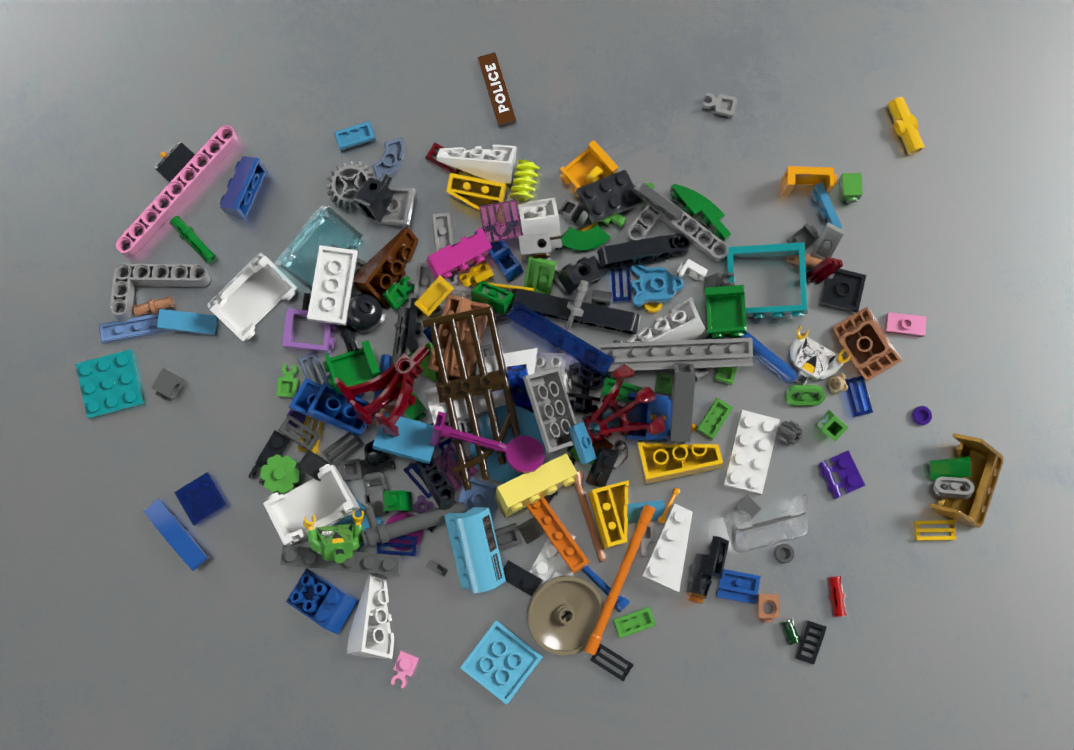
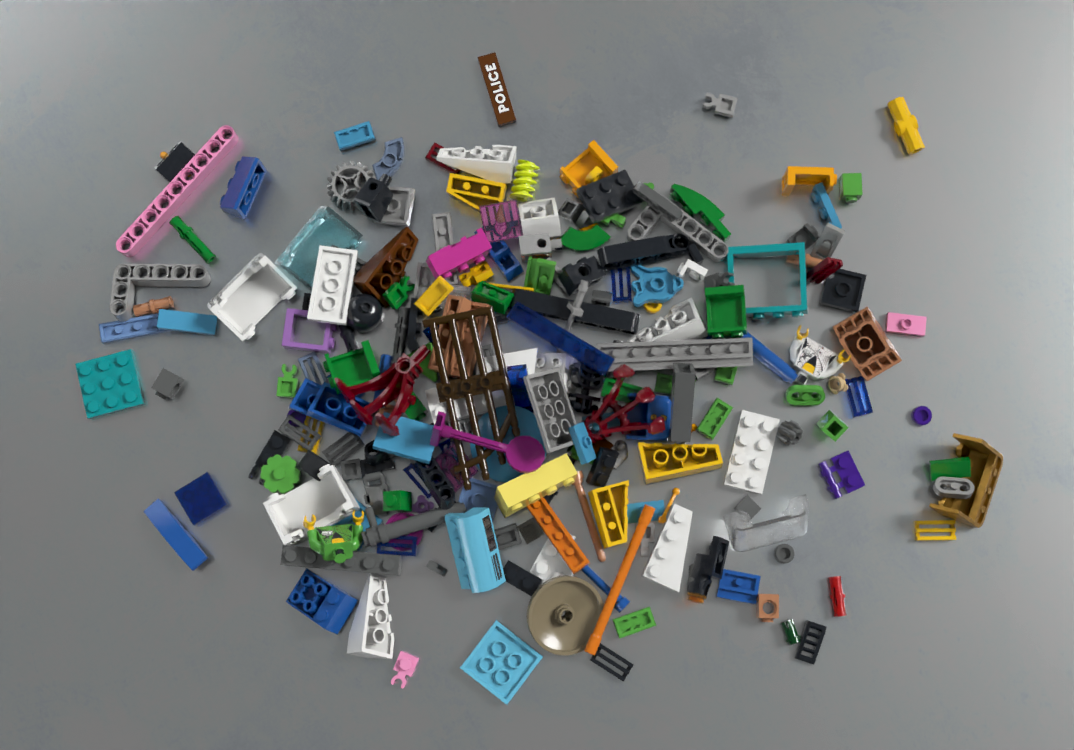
none -> black tile [687,243,704,265]

